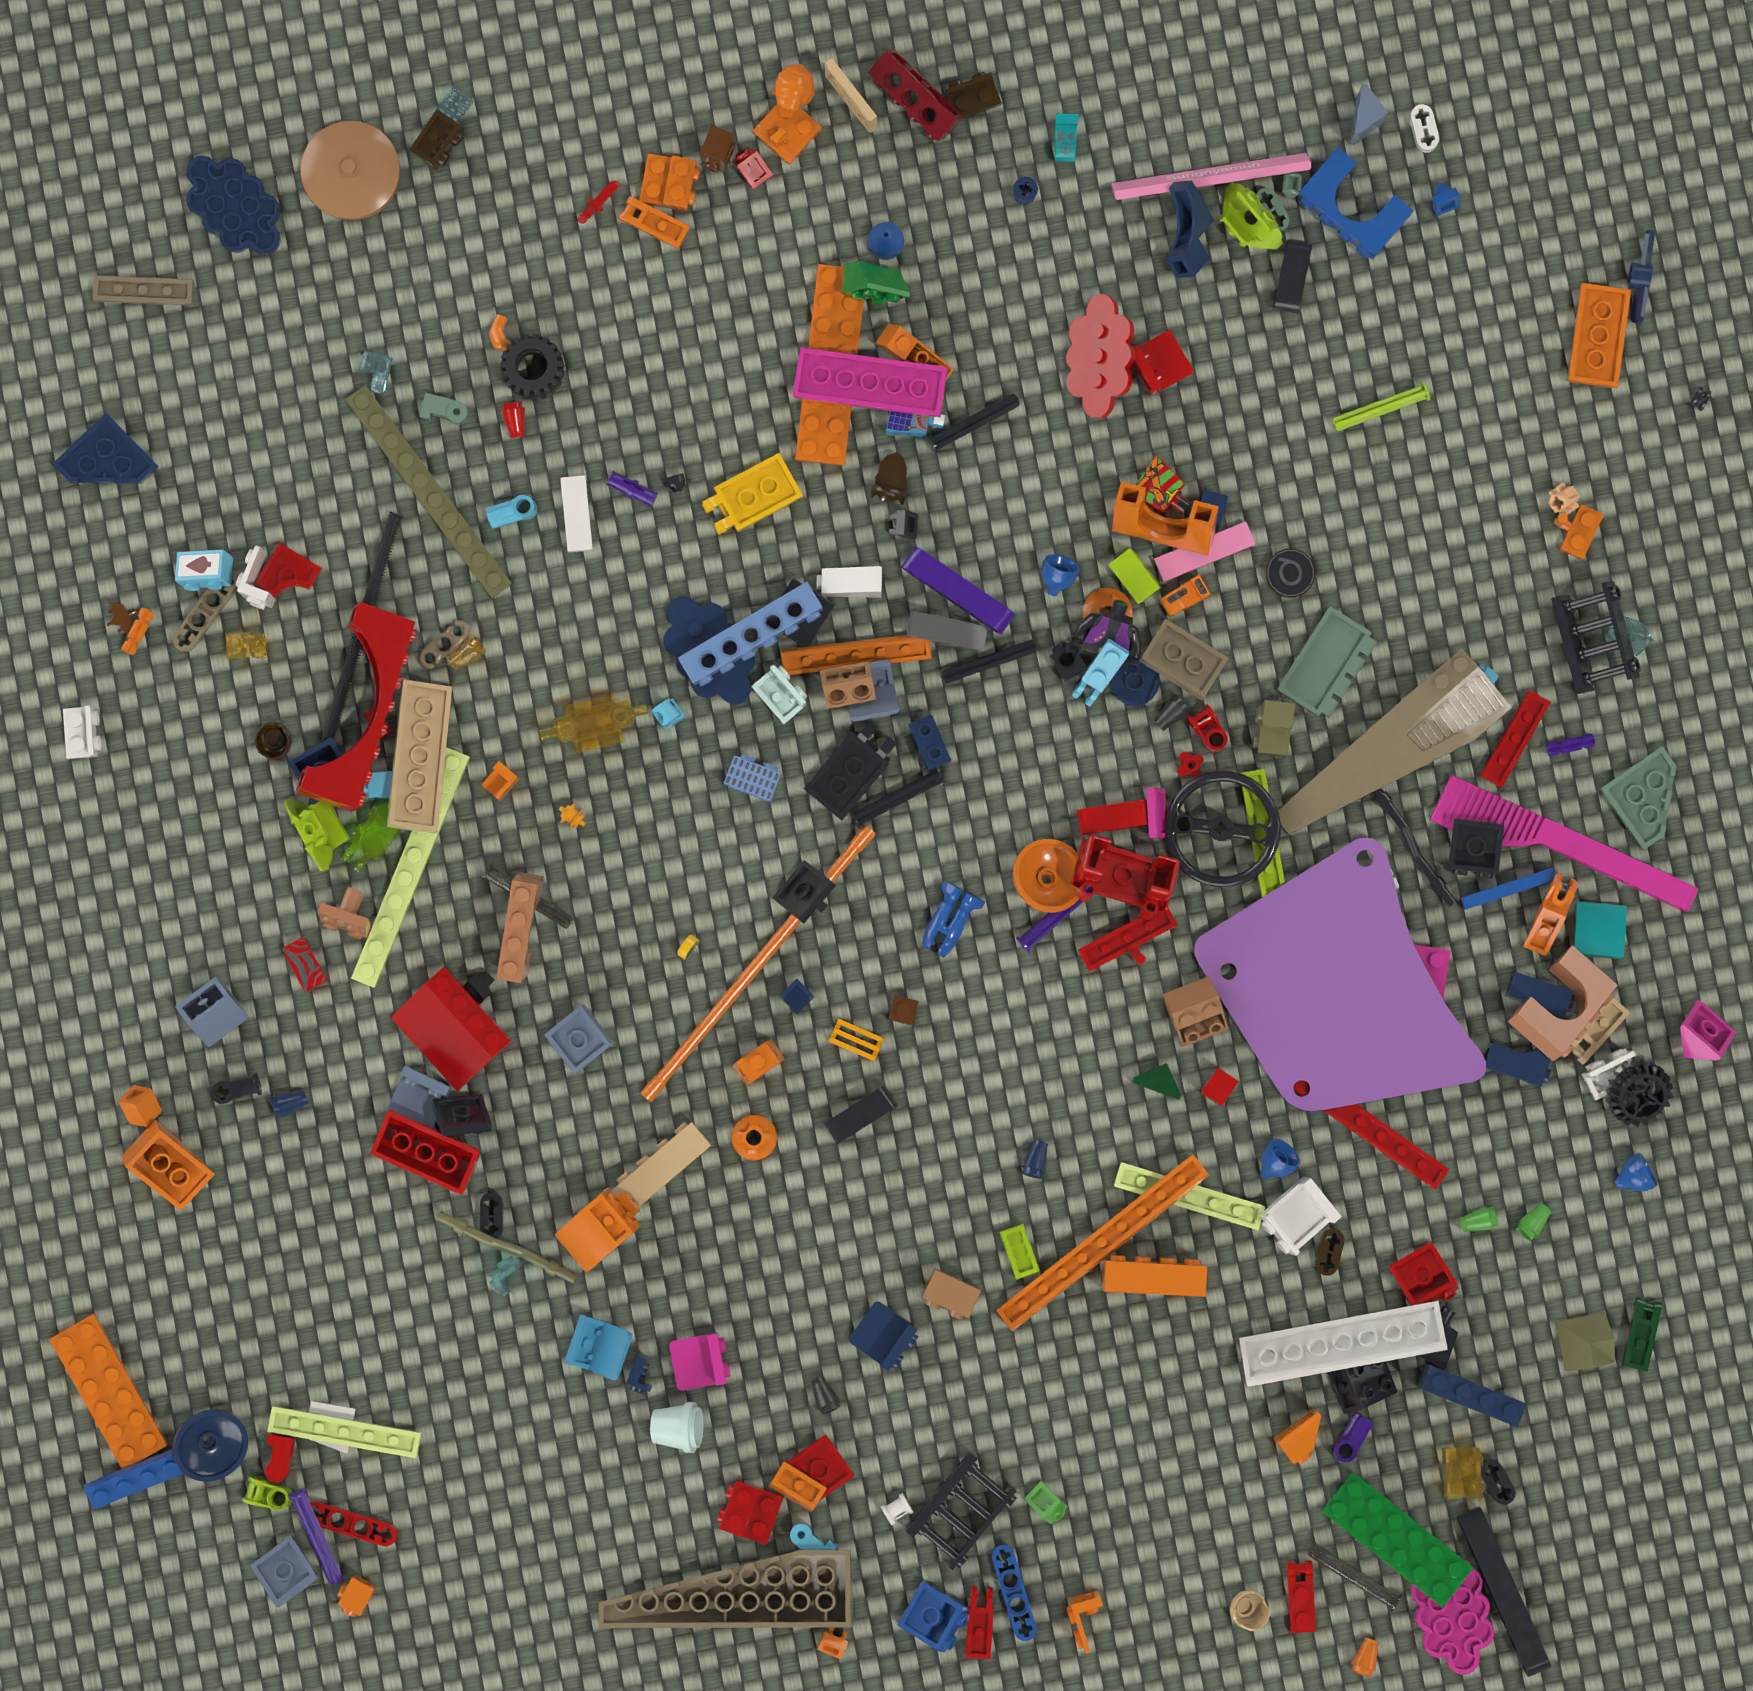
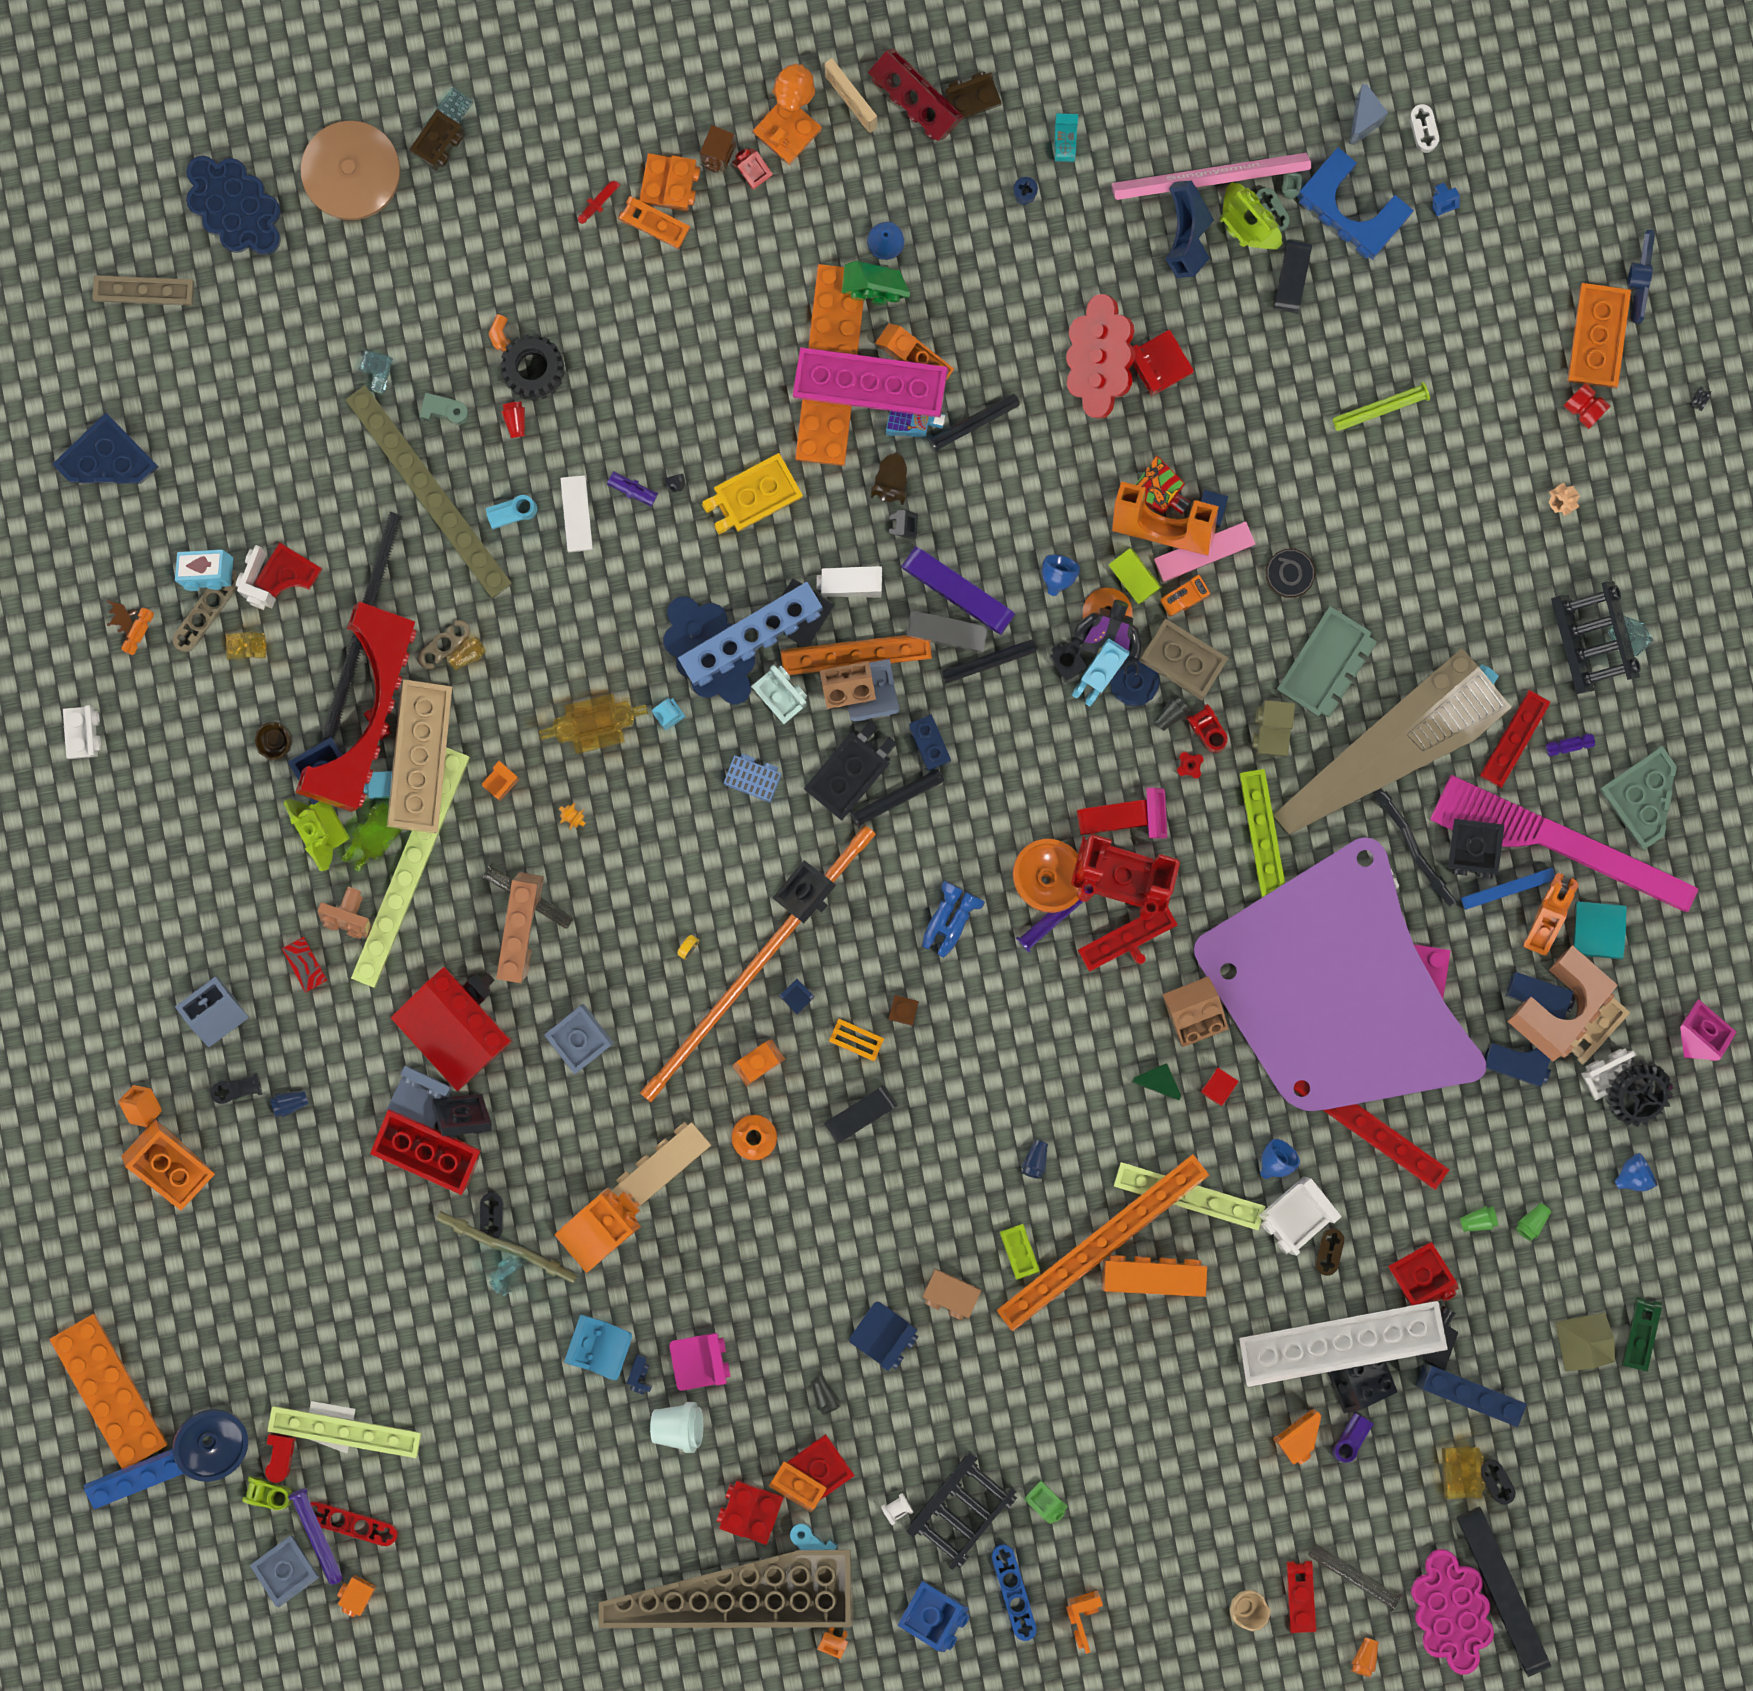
red hinge [965,1586,994,1660] -> none
black piece [1164,771,1281,887] -> none
green plate [1322,1472,1474,1608] -> none
orange plate [1554,504,1604,560] -> none
none -> red wheel [1563,382,1611,430]

